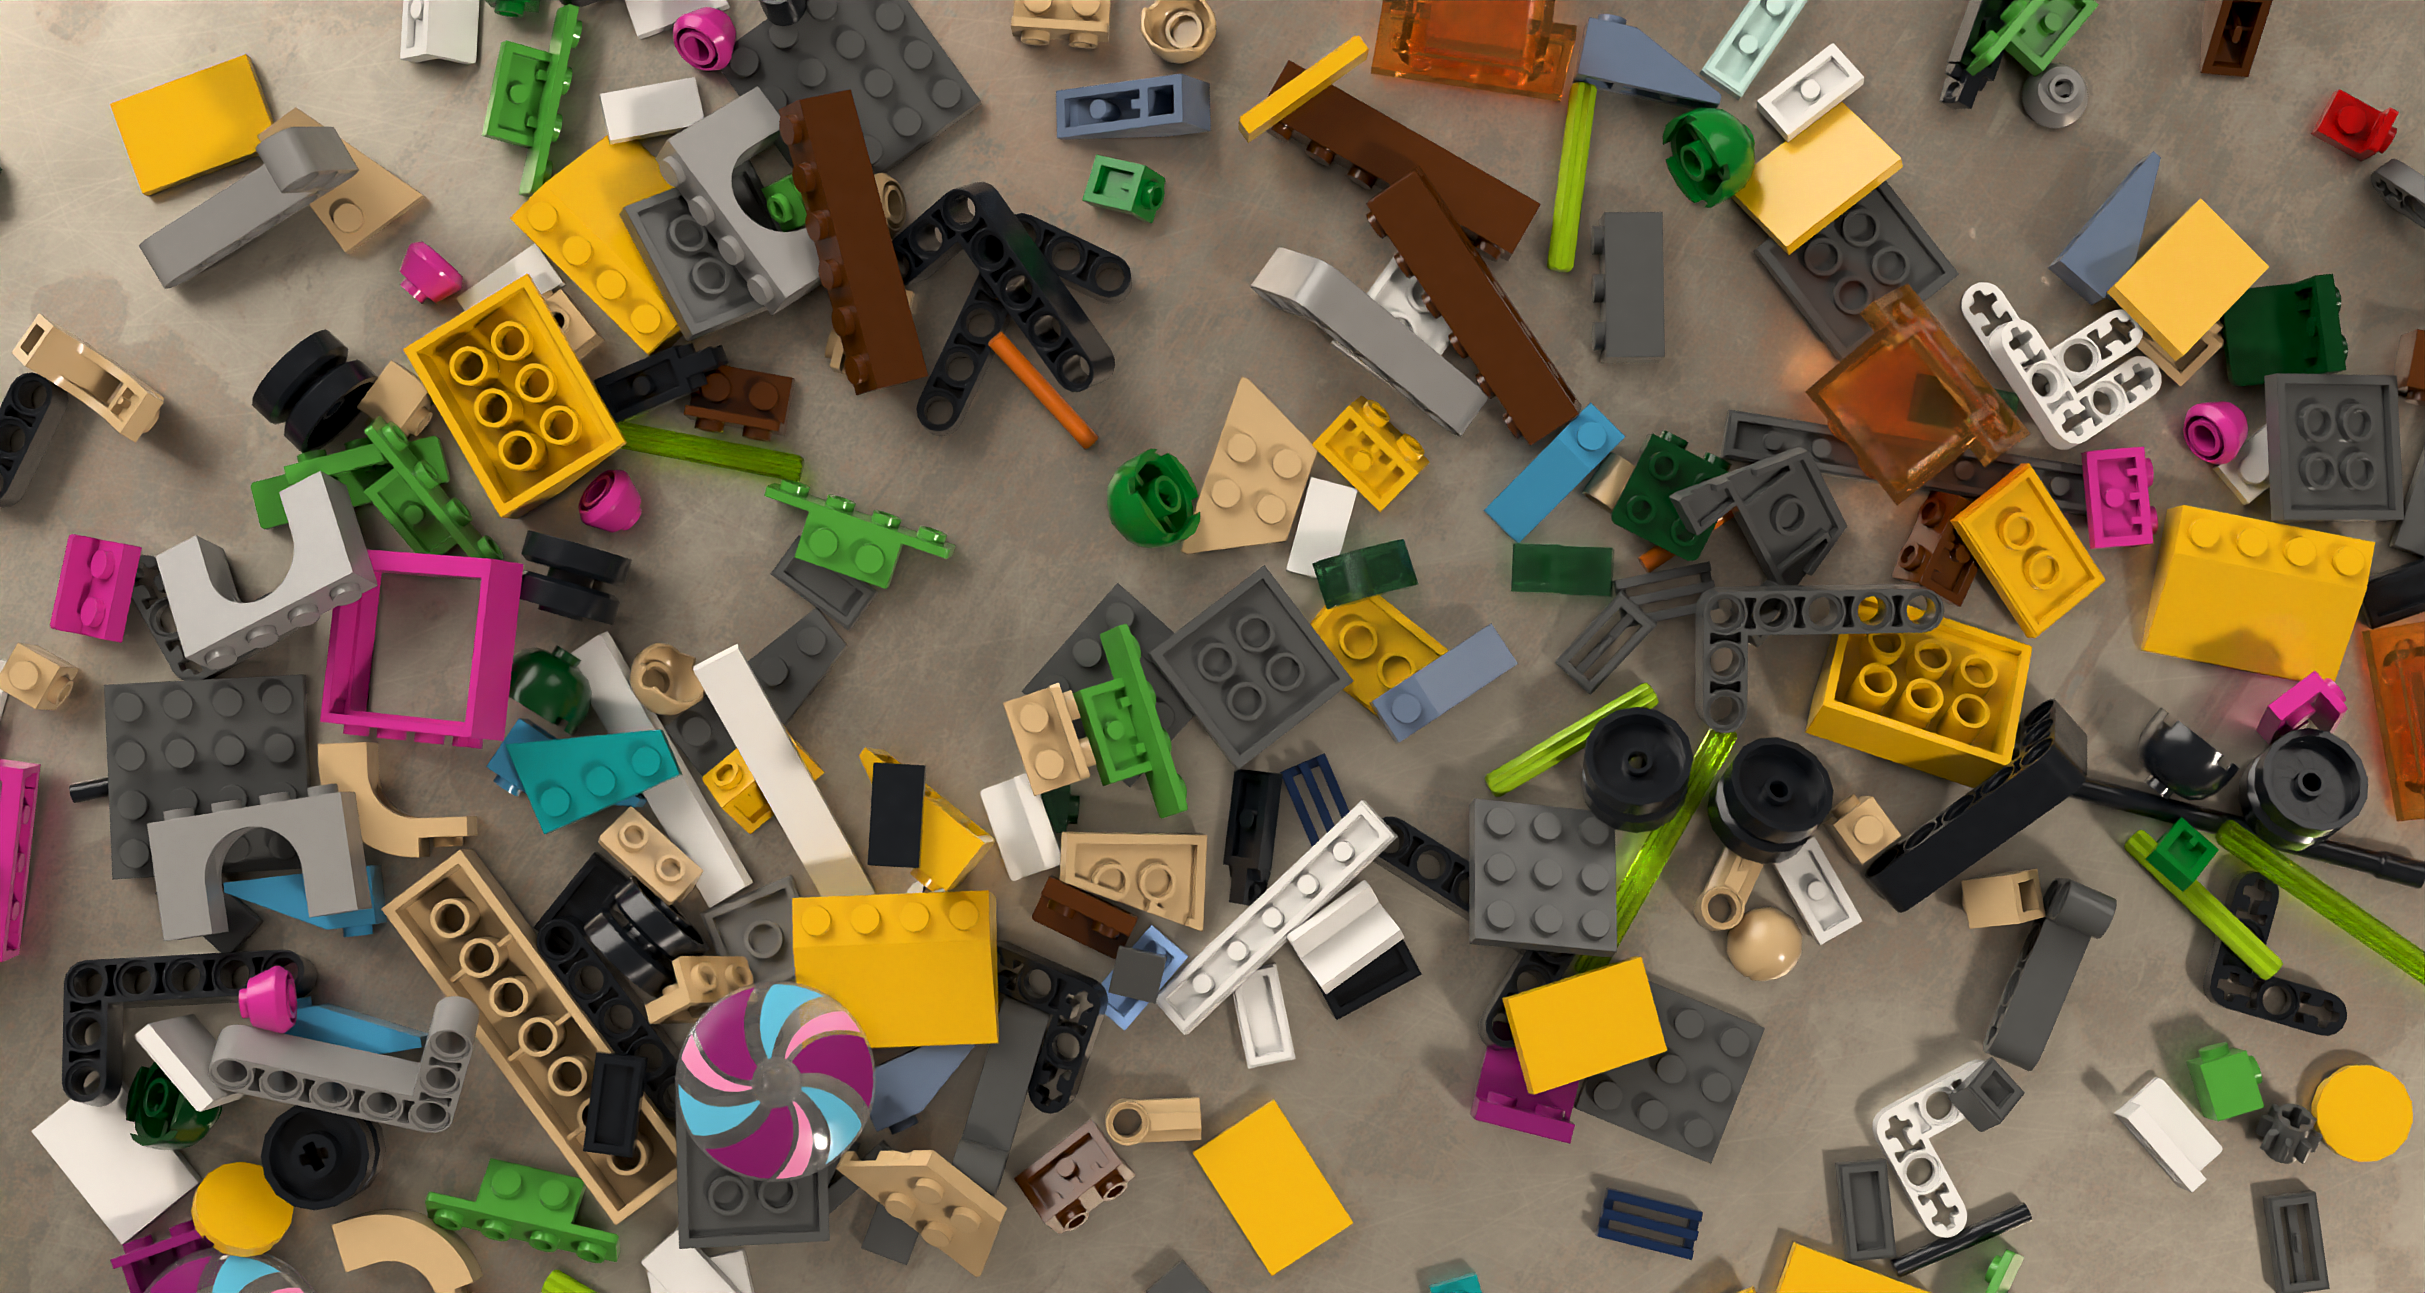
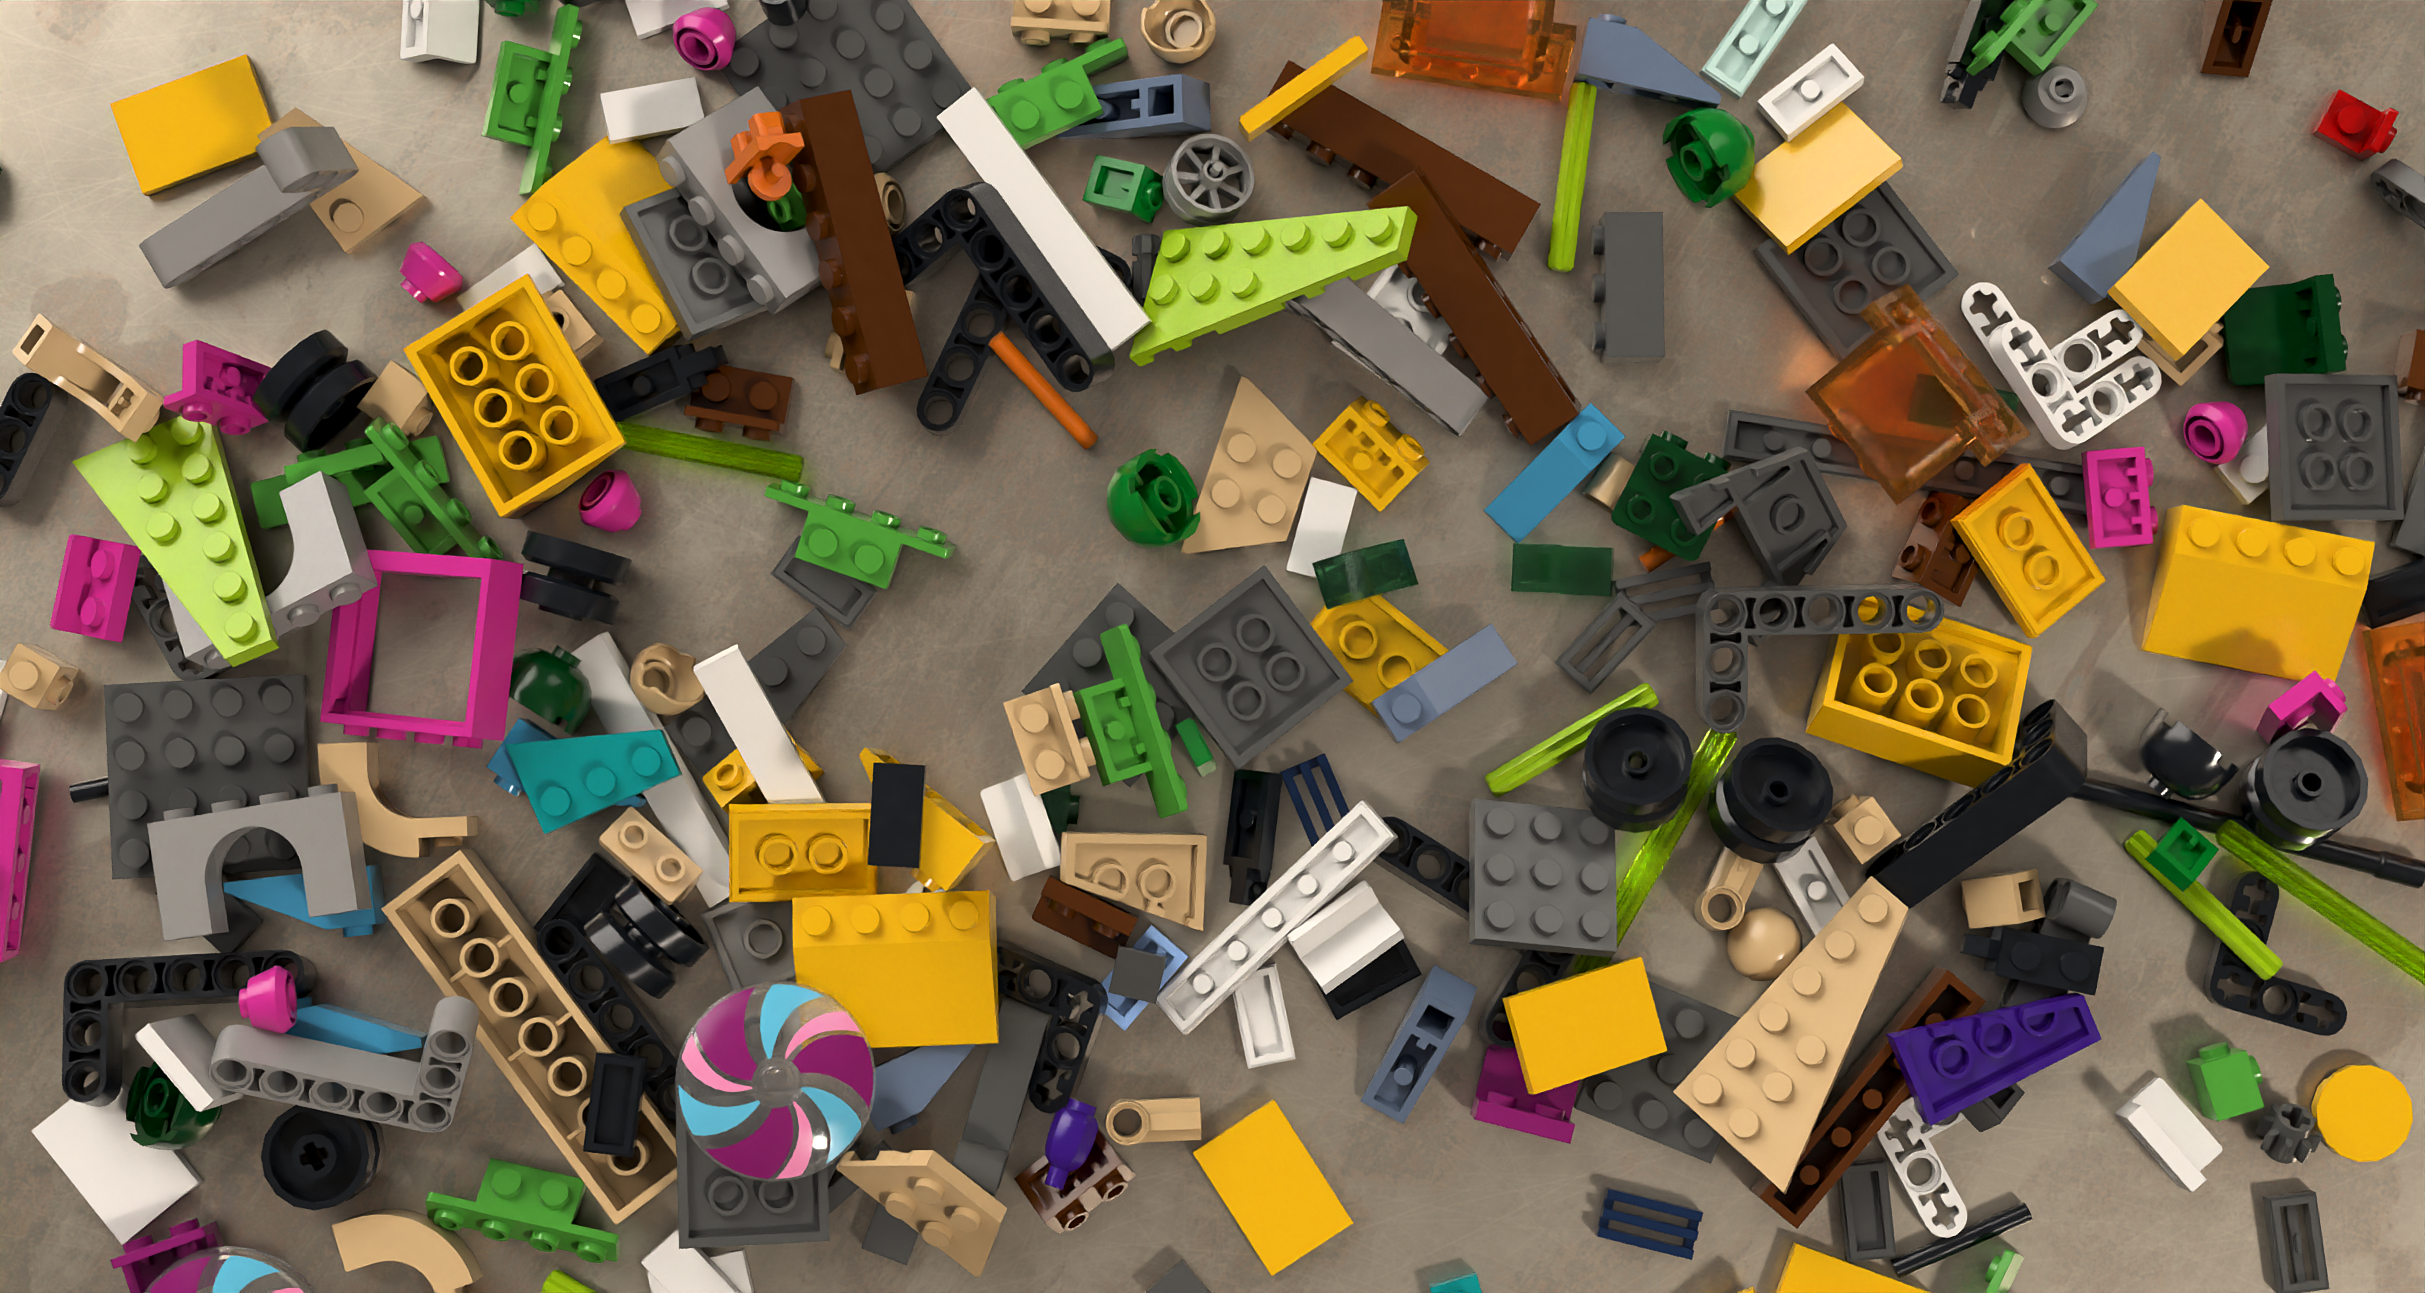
yellow tile [191,1162,294,1257] -> none
tan bracket [645,956,759,1024] -> none
none -> lime wing [72,415,279,667]
none -> dark pink bracket [164,339,271,435]
none -> orange hips [724,111,805,201]
none -> yellow tile [729,803,877,902]
none -> white tile [937,87,1152,351]
none -> bright green bracket [986,38,1129,150]
none -> dark purple plant [1044,1098,1098,1190]
none -> lime wing [1129,206,1418,367]
none -> dark grey axle [1132,233,1161,308]
none -> light grey wheel [1162,134,1255,227]
none -> green tile [1175,718,1217,777]
none -> sand blue slope [1361,965,1477,1124]
none -> tan wing [1673,876,1909,1194]
none -> reddish brown brick [1750,967,1986,1229]
none -> dark purple wing [1886,992,2102,1126]
none -> black hinge [1960,927,2104,996]

